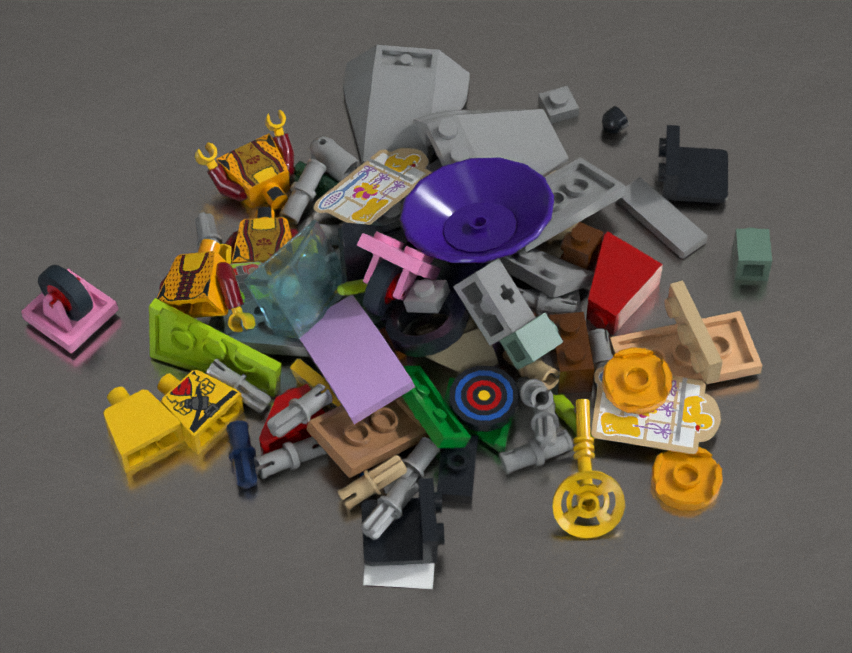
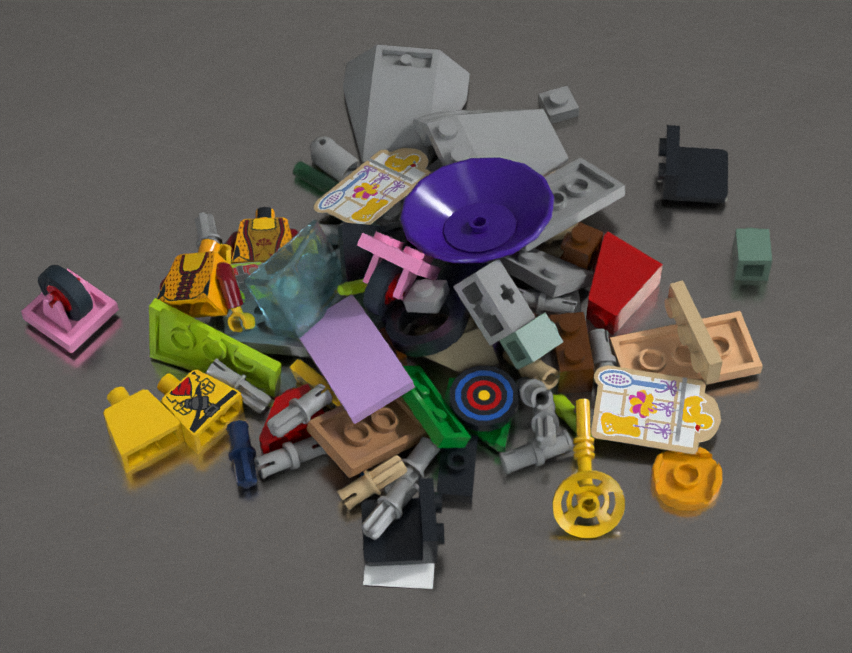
torso [195,110,294,210] -> none
light grey pin [280,158,327,225] -> none
black hinge [602,106,629,134] -> none
light orange tile [602,347,672,414] -> none
light grey tile [617,177,707,259] -> none

